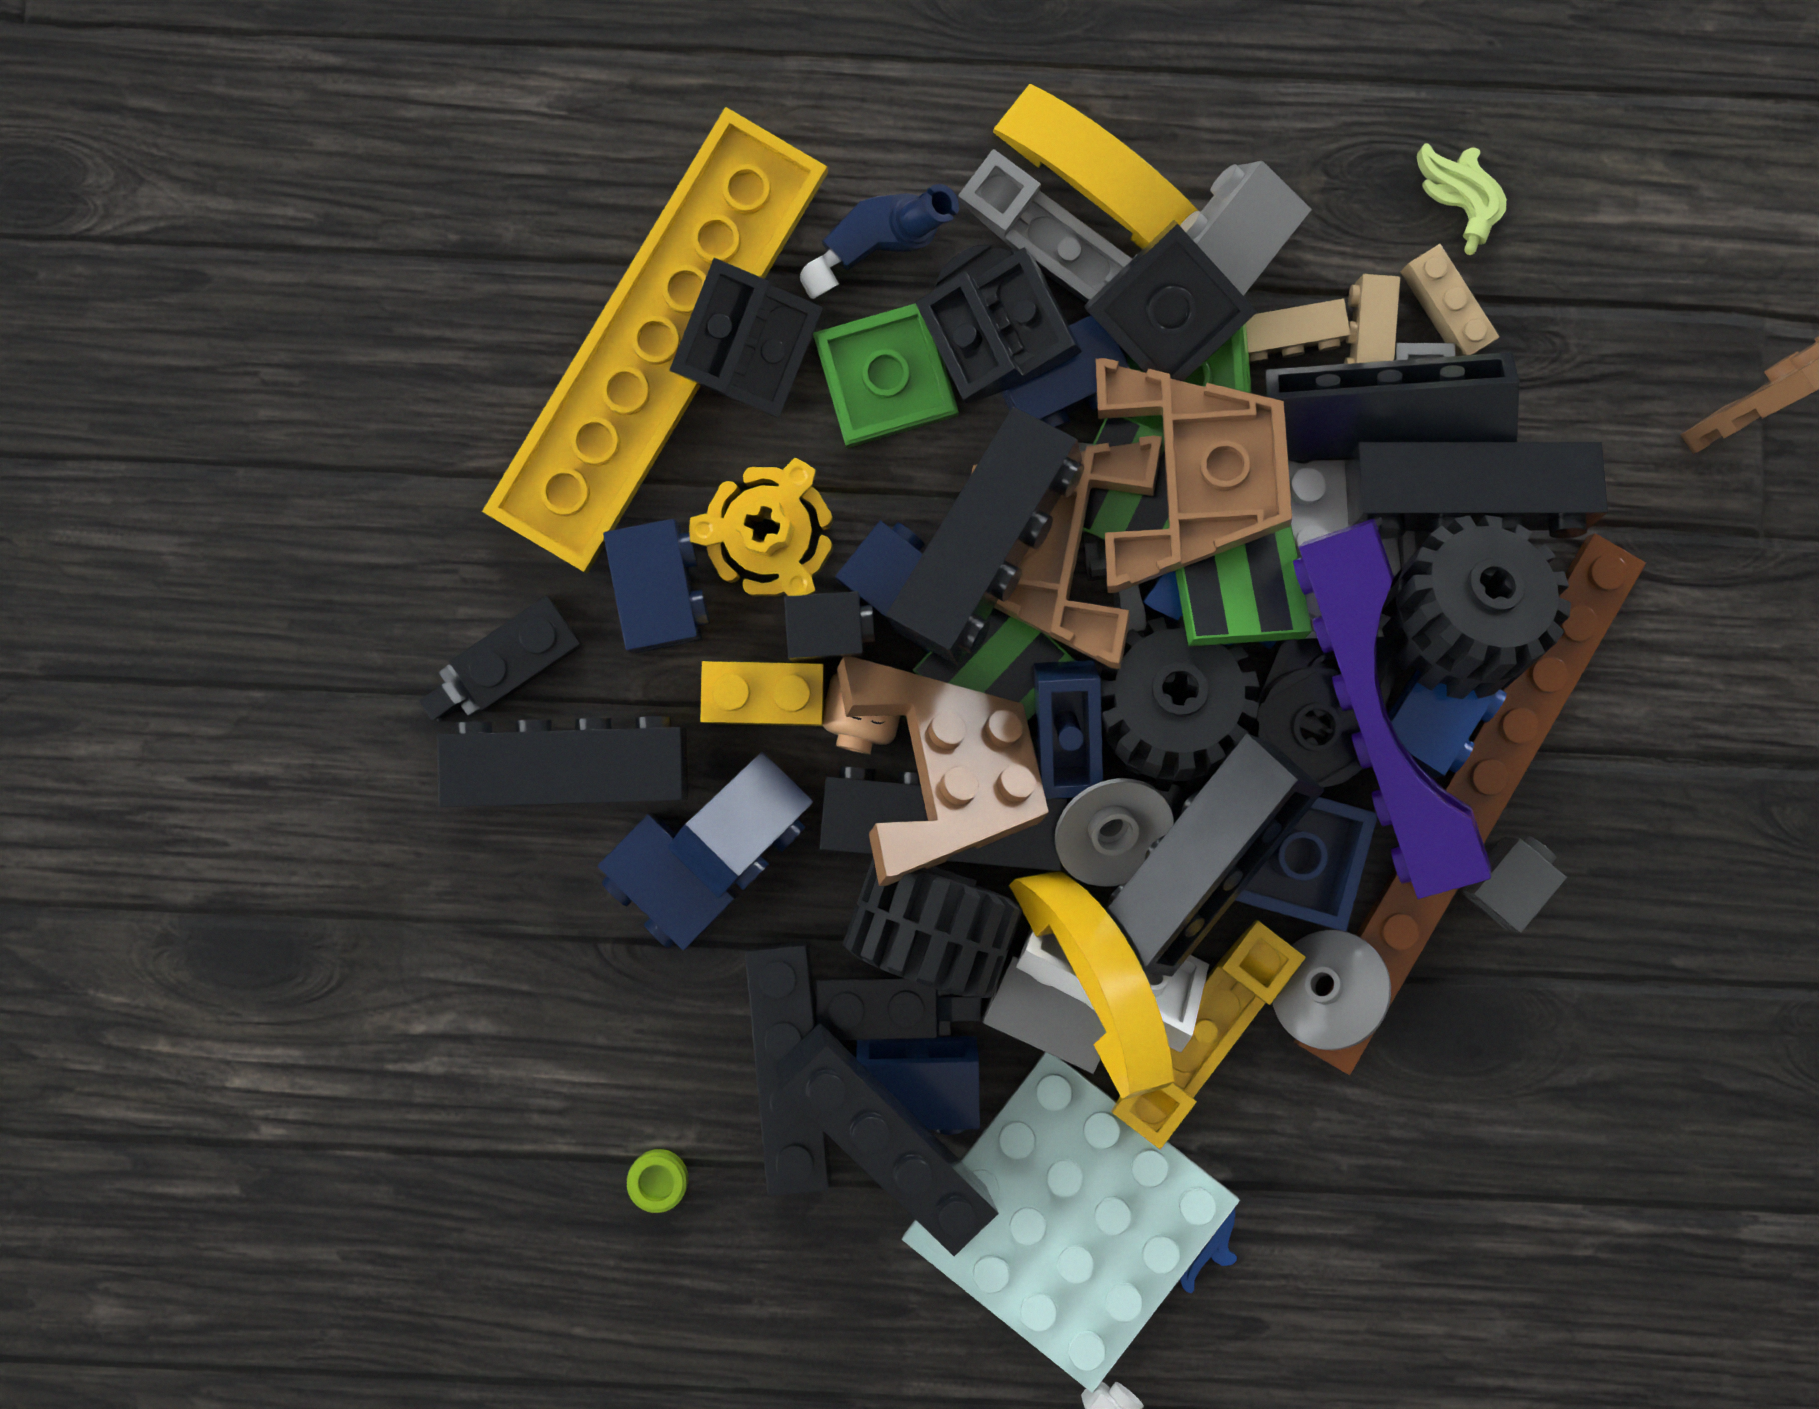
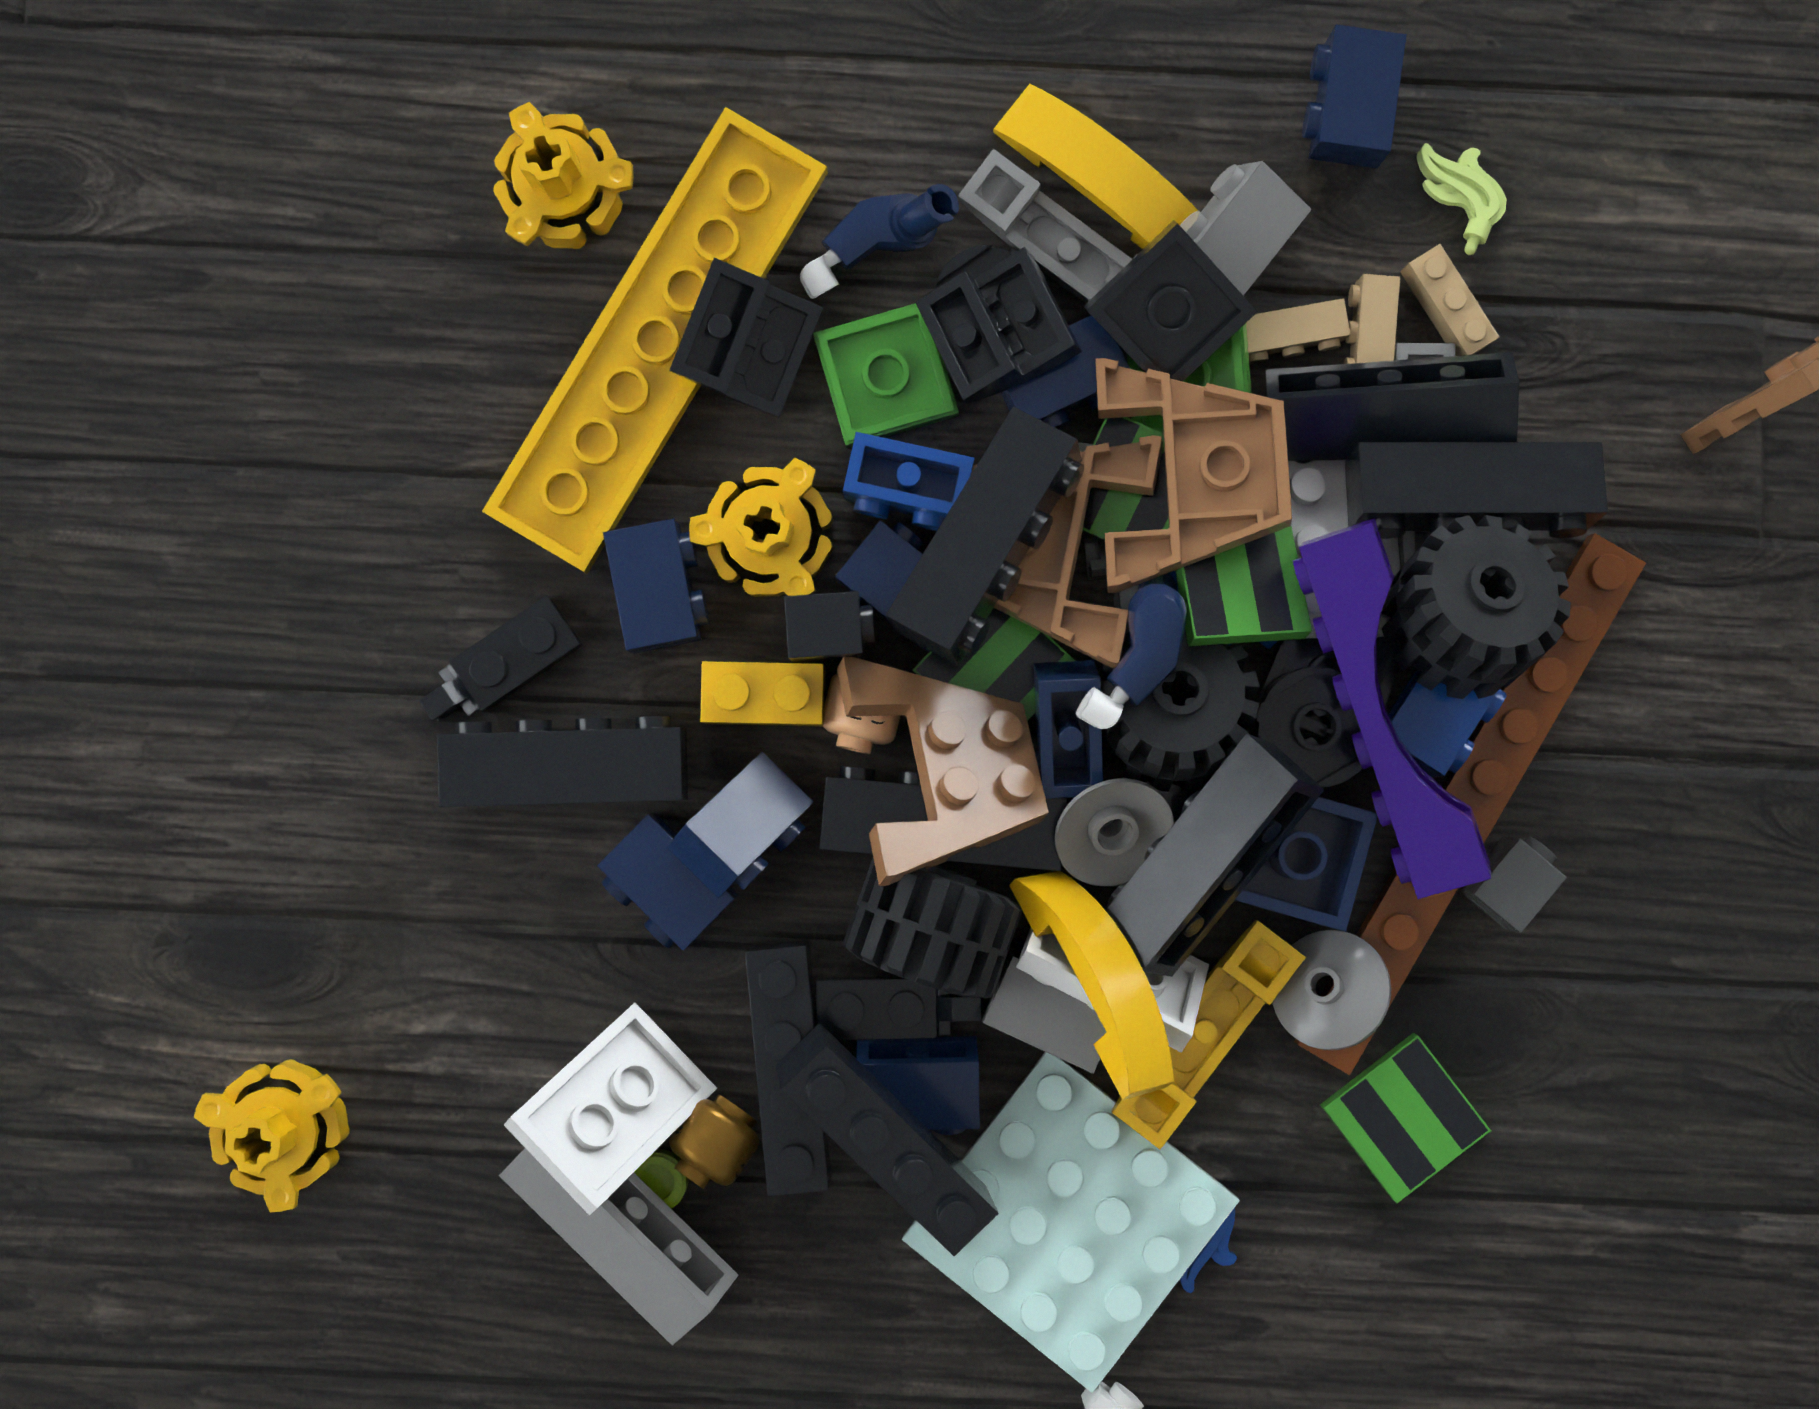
none -> yellow piece [194,1059,350,1212]
none -> yellow piece [494,102,634,249]
none -> light grey brick [499,1148,738,1346]
none -> white plate [504,1003,717,1216]
none -> pearl gold head [669,1094,759,1189]
none -> blue brick [843,432,974,531]
none -> dark blue arm [1076,573,1187,729]
none -> dark blue brick [1302,24,1407,169]
none -> tile [1320,1033,1491,1203]

